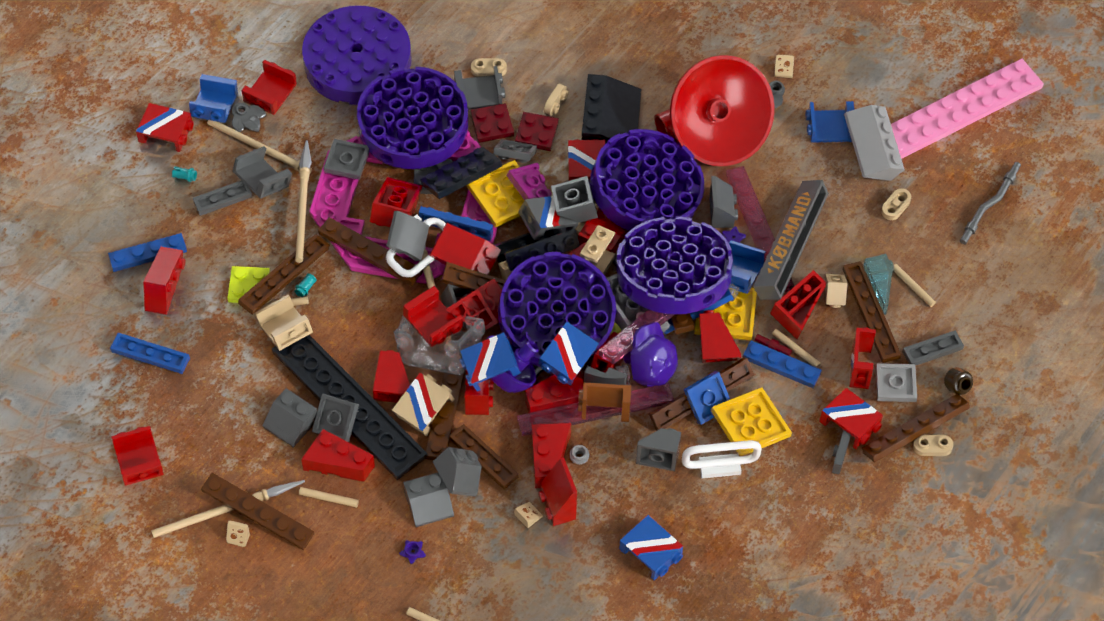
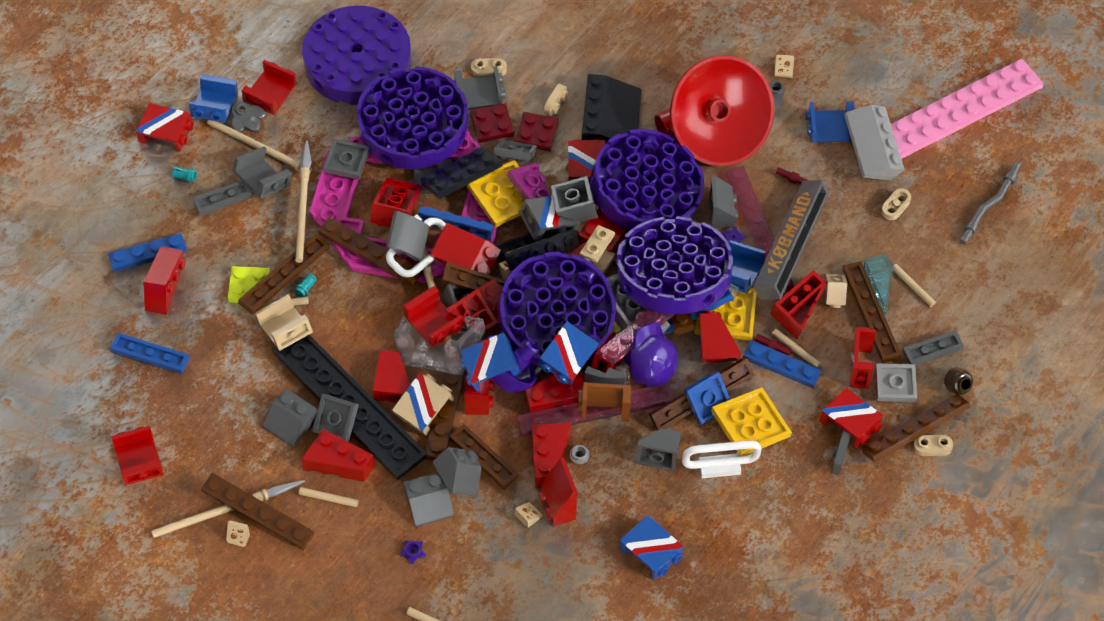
none -> dark red bar [776,167,809,185]

